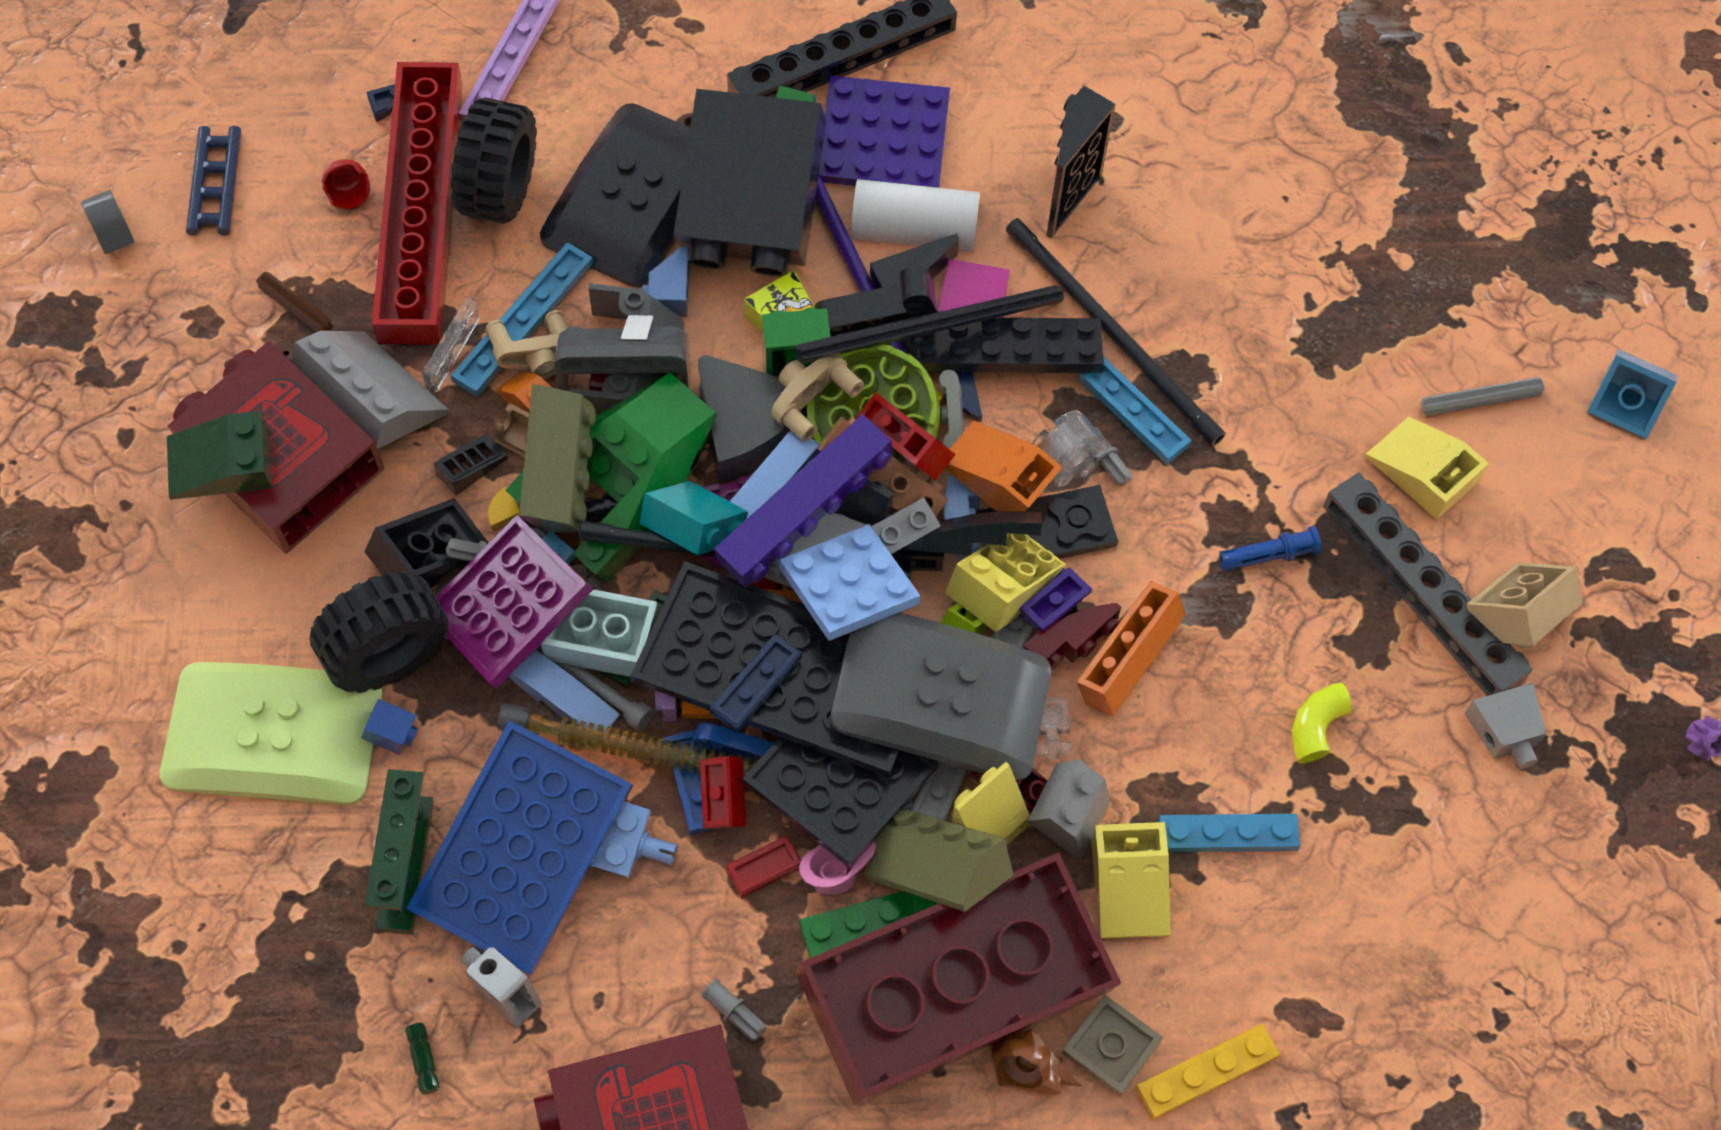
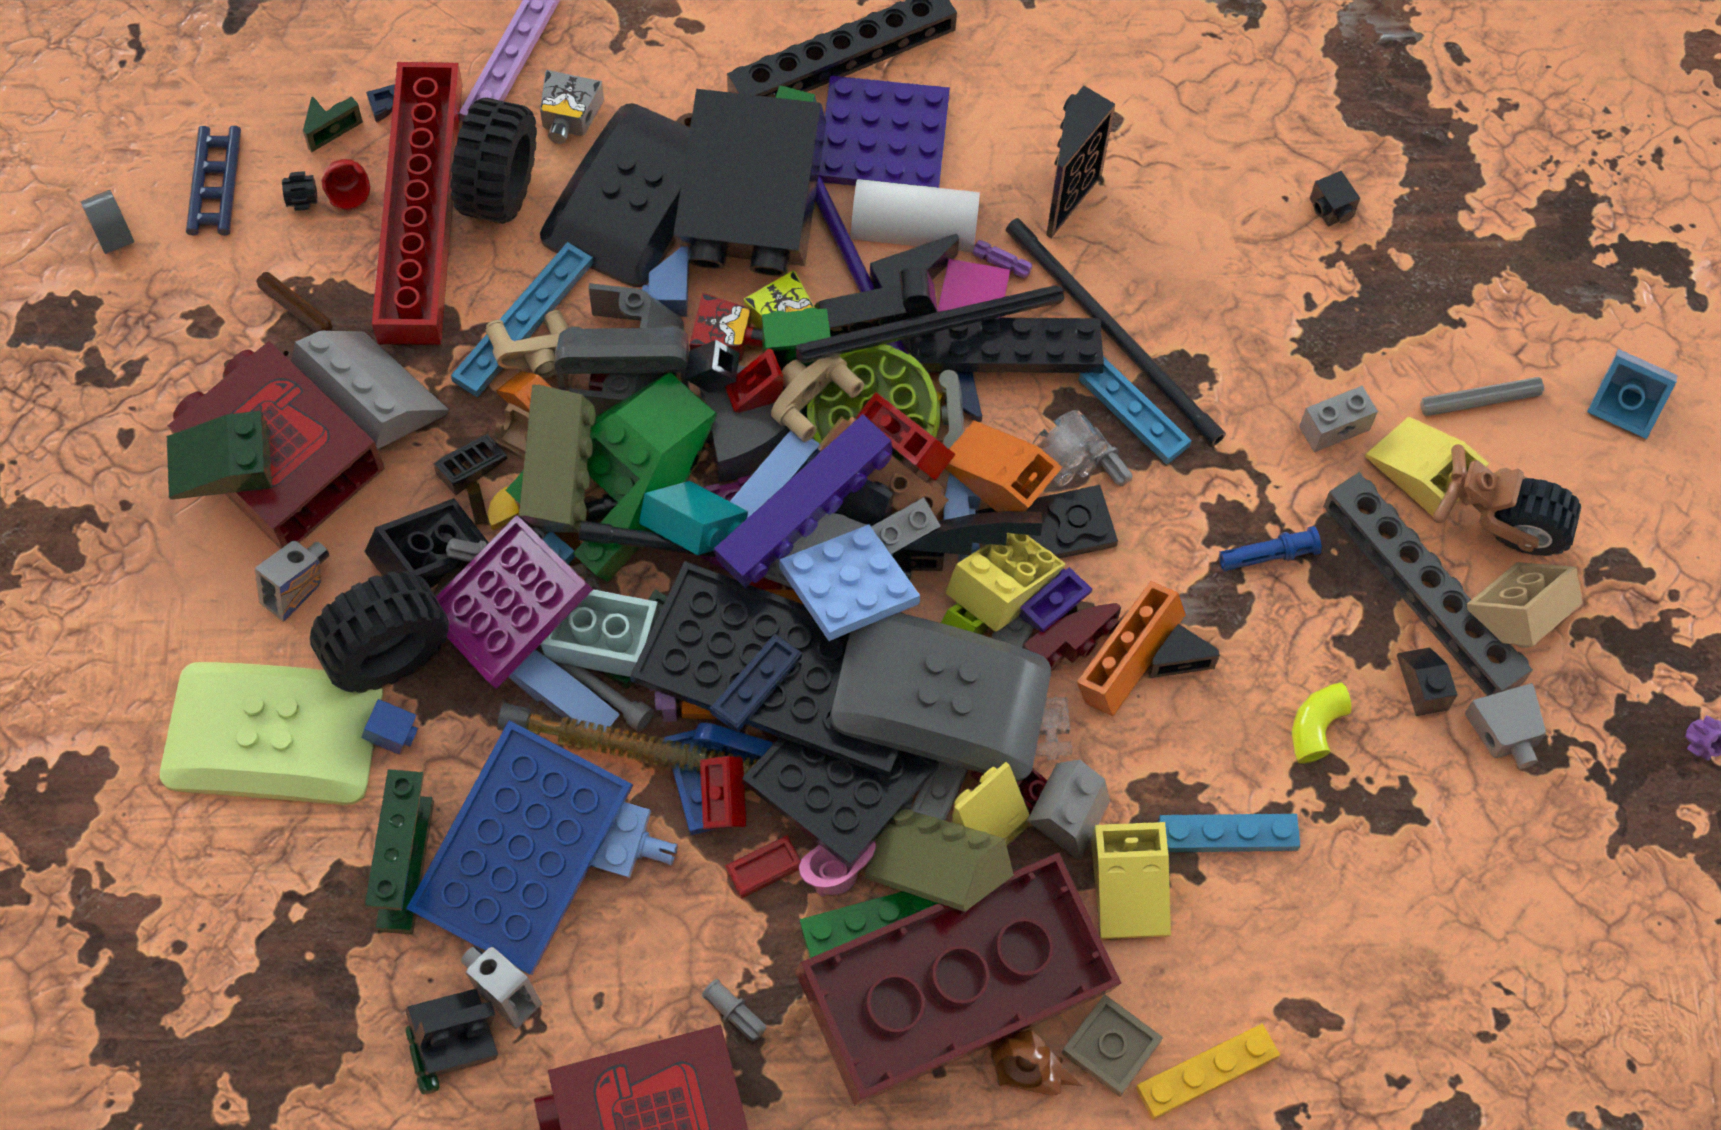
clear tile [422,297,480,392] -> none
white sticker [621,315,653,340] -> none
none -> light grey torso [255,541,329,622]
none -> black gear [282,171,318,211]
none -> dark green slope [303,96,363,153]
none -> black bracket [405,989,498,1079]
none -> dark brown tile [466,481,488,525]
none -> light grey torso [540,70,604,144]
none -> black brick [685,340,740,393]
none -> torso [689,293,763,362]
none -> red slope [725,349,783,413]
none -> medium lavender axle [973,240,1032,278]
none -> black slope [1148,624,1220,678]
none -> light grey brick [1299,386,1378,452]
none -> black brick [1310,171,1360,227]
none -> black slope [1397,647,1458,716]
none -> piece [1433,444,1581,556]

